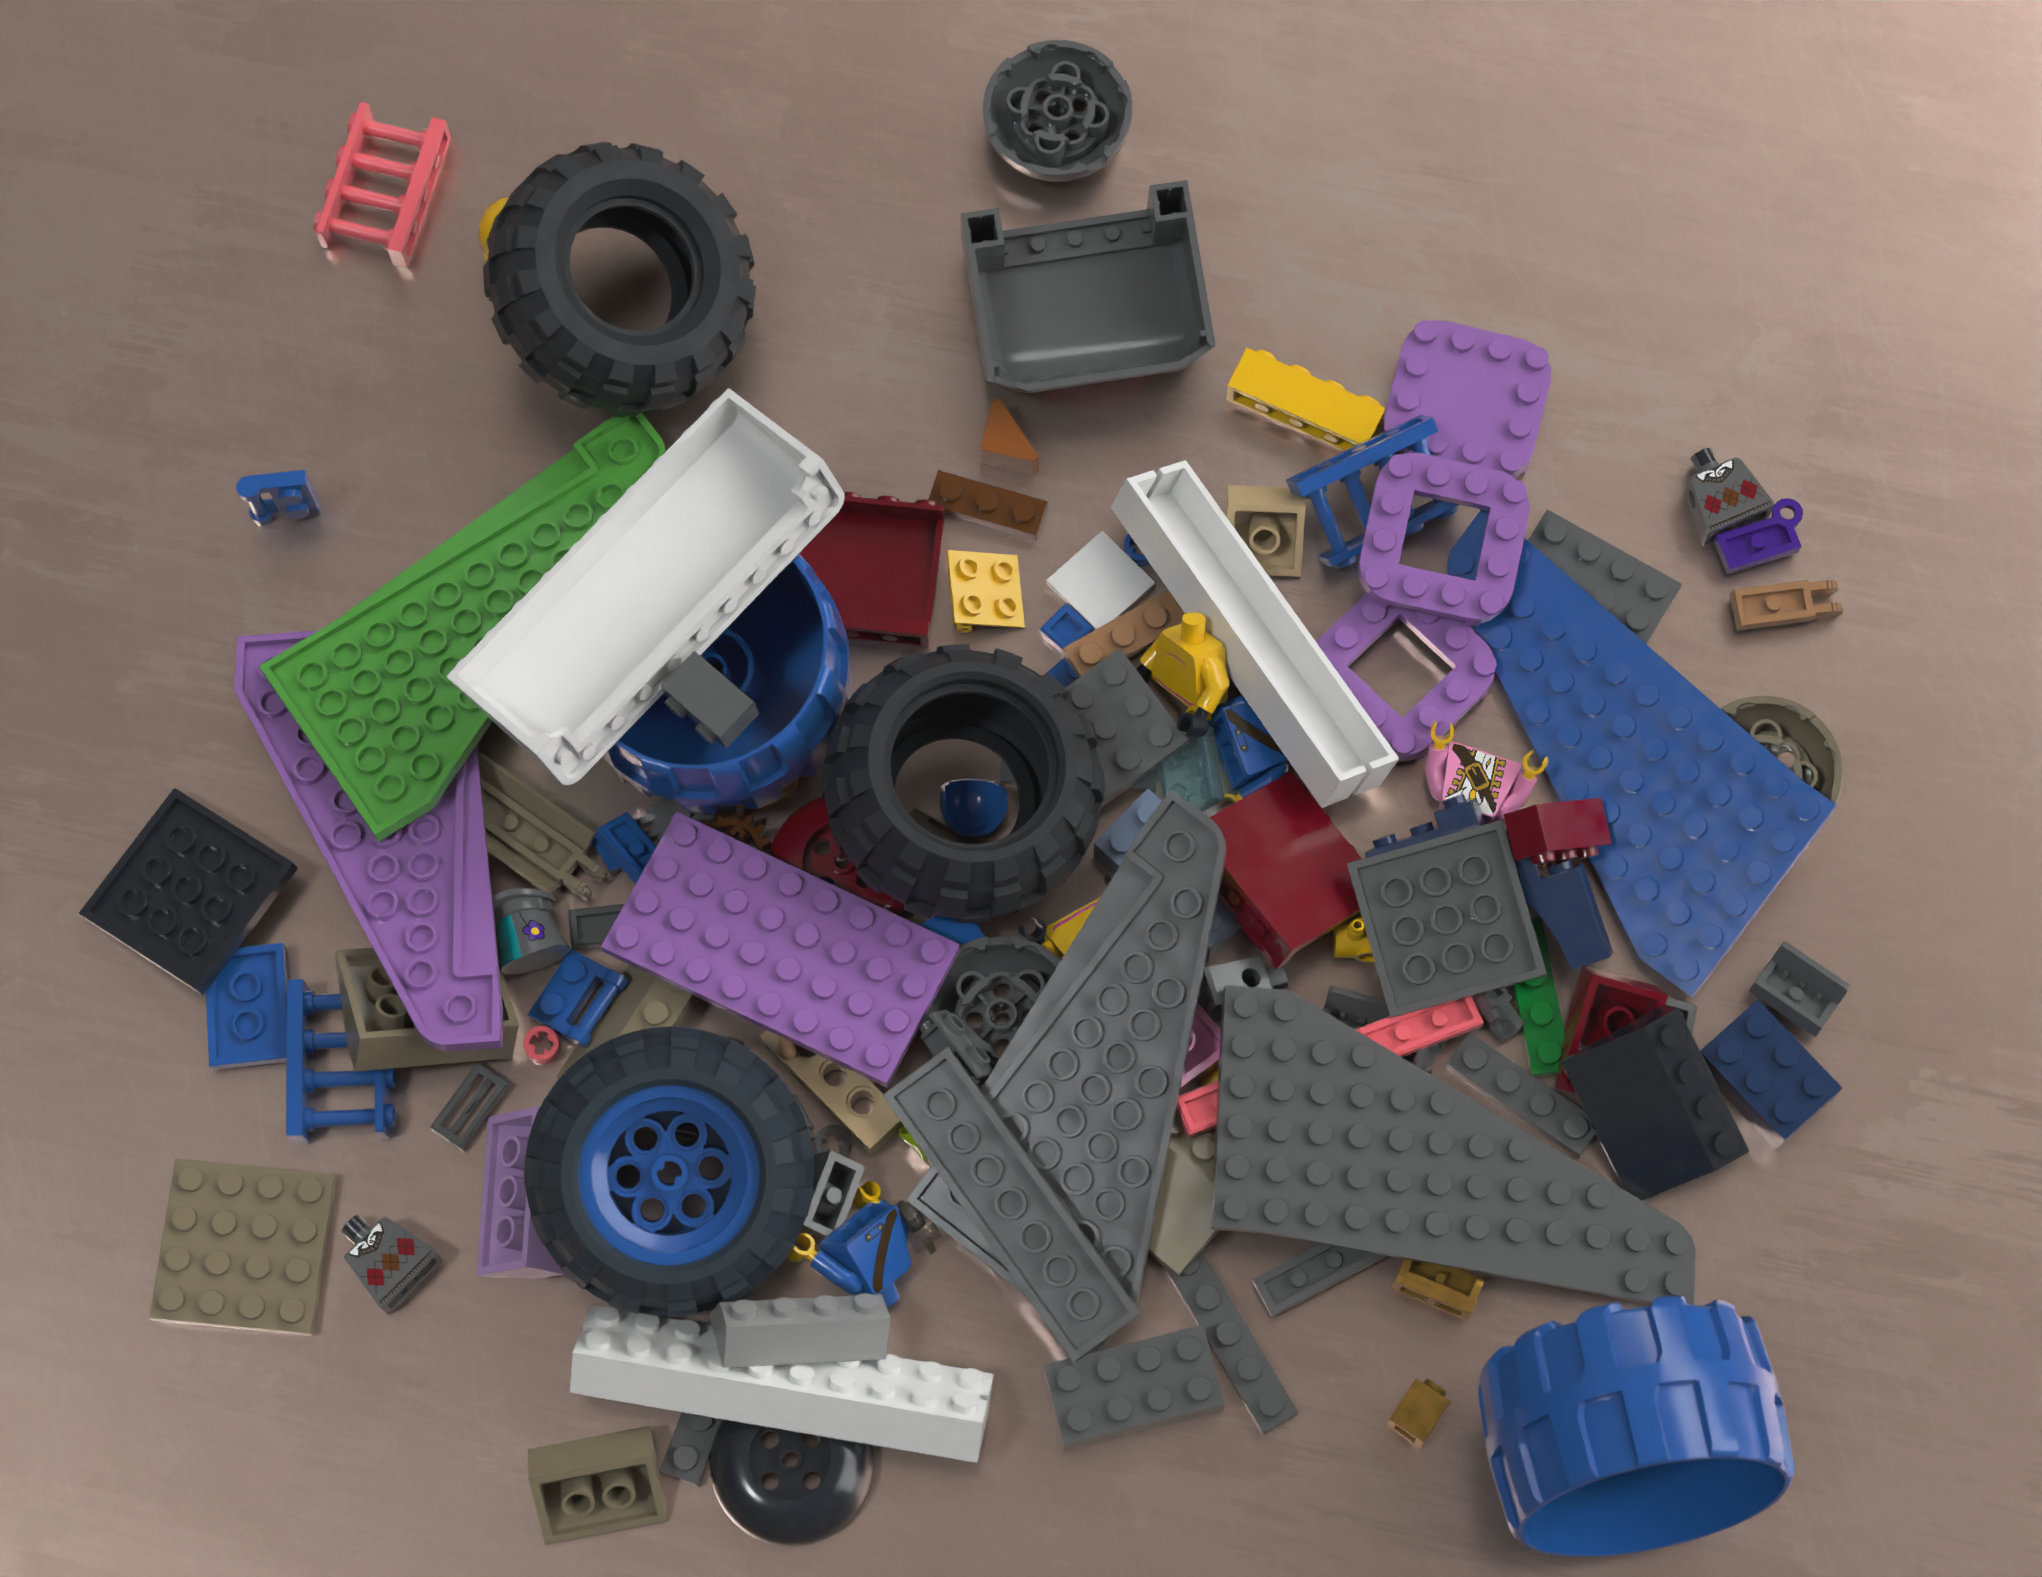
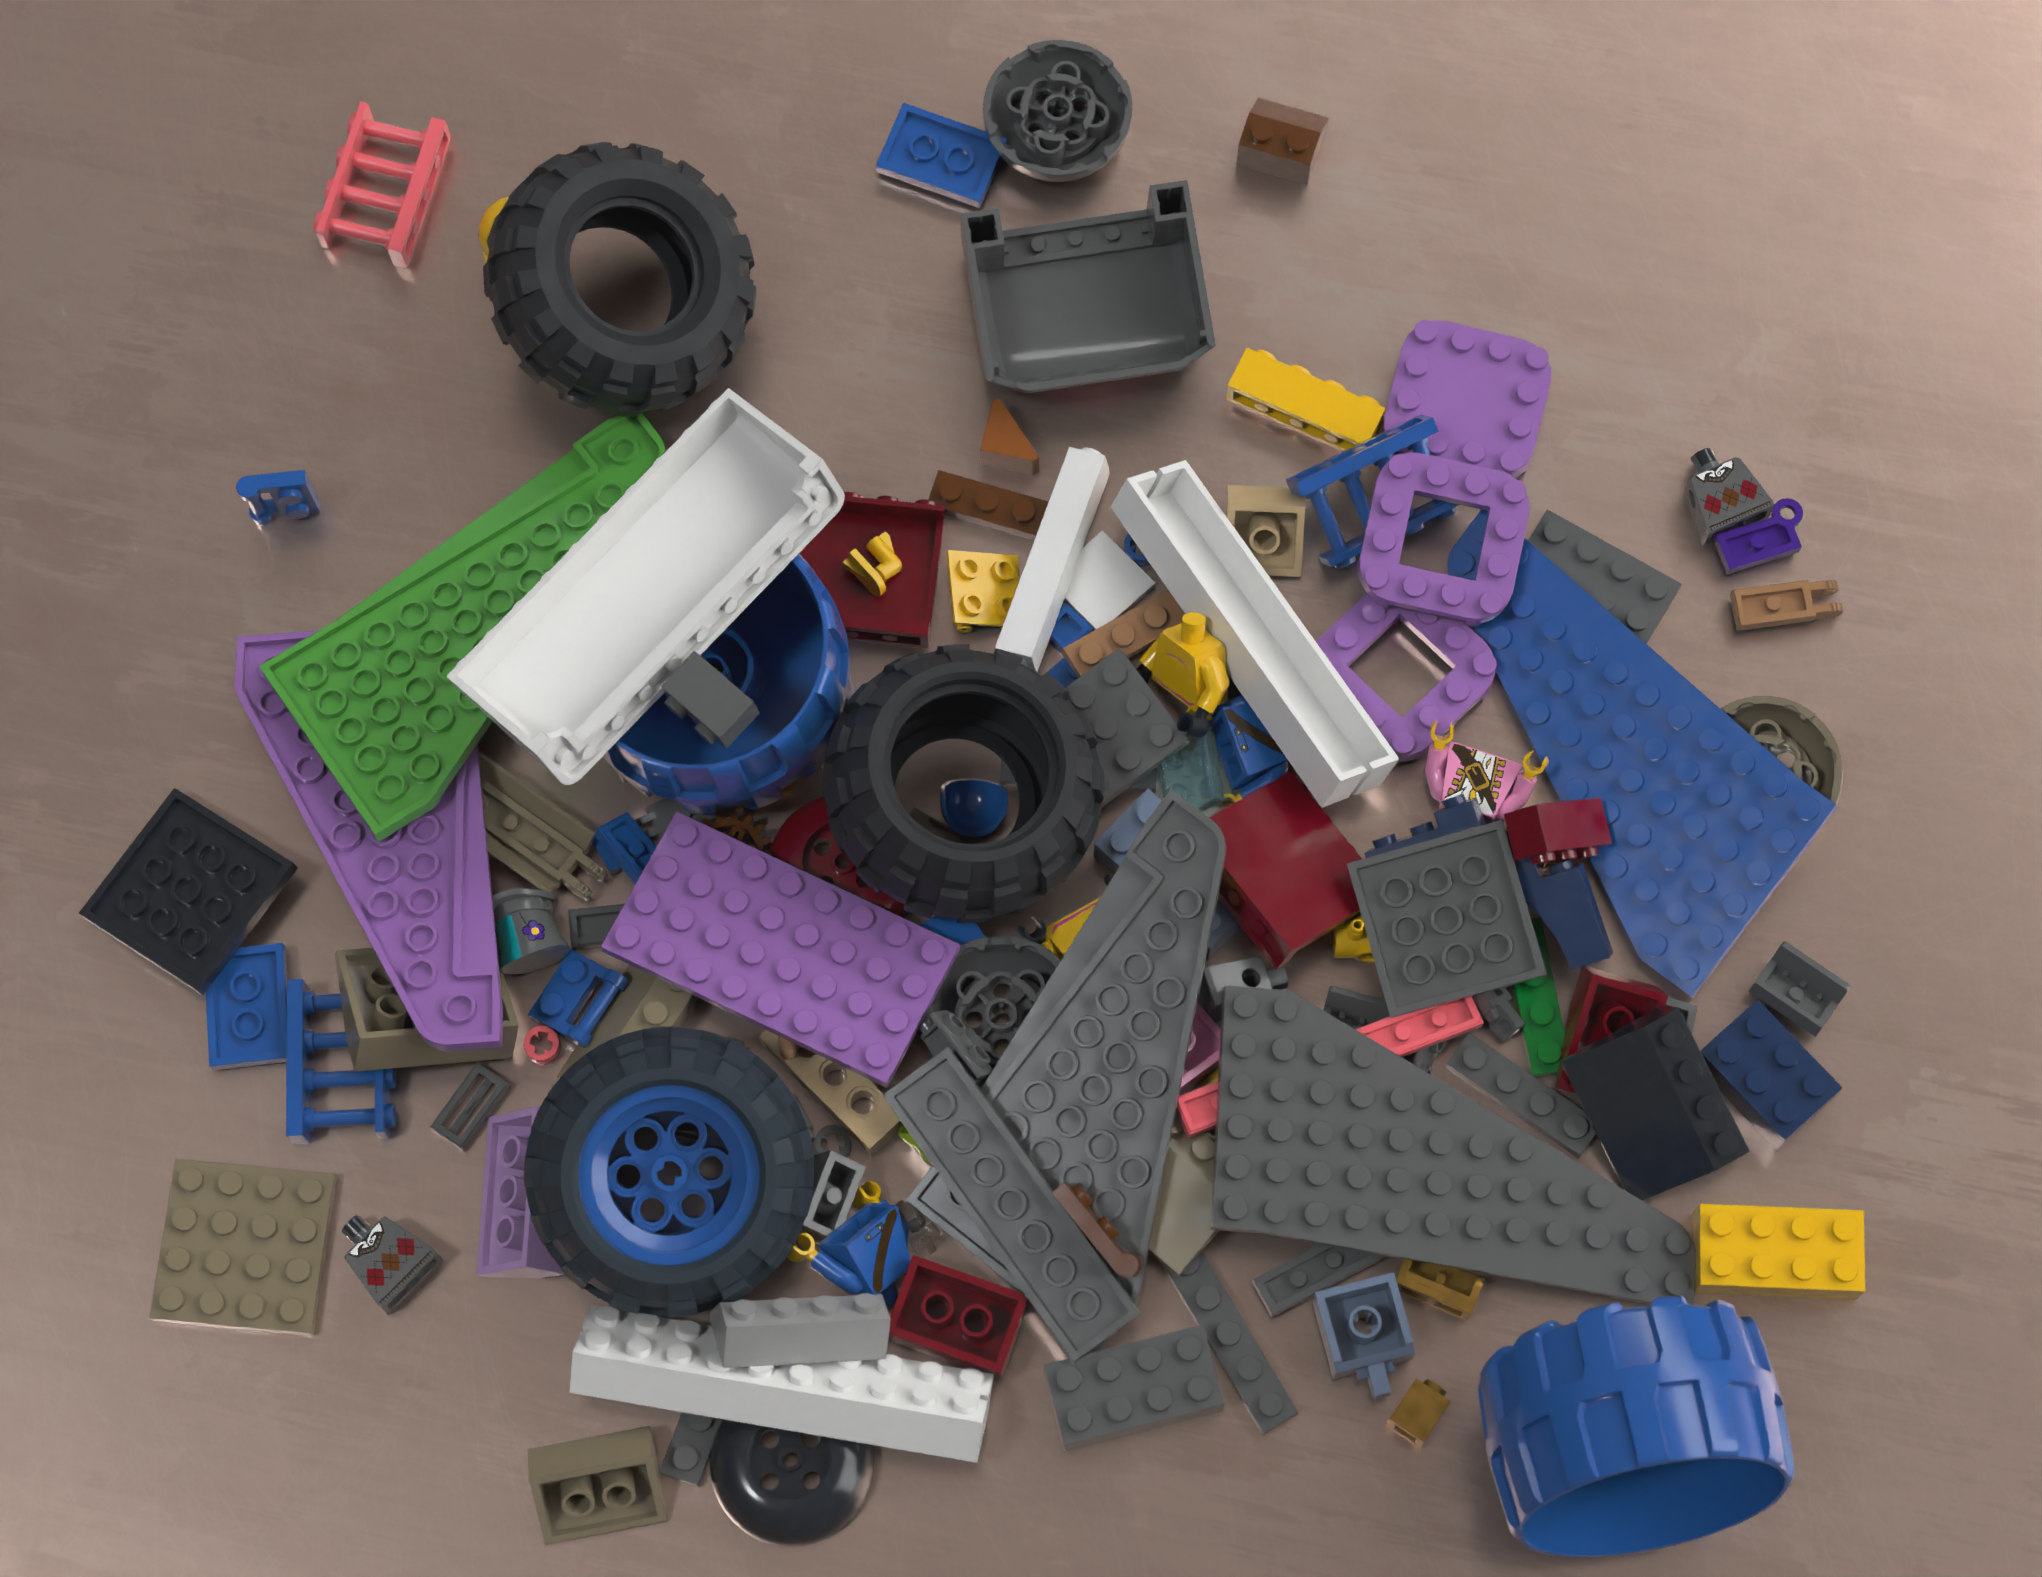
none -> yellow piece [841,532,902,597]
none -> blue plate [876,103,1007,208]
none -> dark red brick [888,1255,1029,1381]
none -> white brick [995,447,1110,672]
none -> reddish brown plate [1051,1182,1143,1278]
none -> reddish brown slope [1236,97,1329,185]
none -> sand blue hinge [1312,1272,1415,1400]
none -> yellow brick [1692,1204,1865,1300]

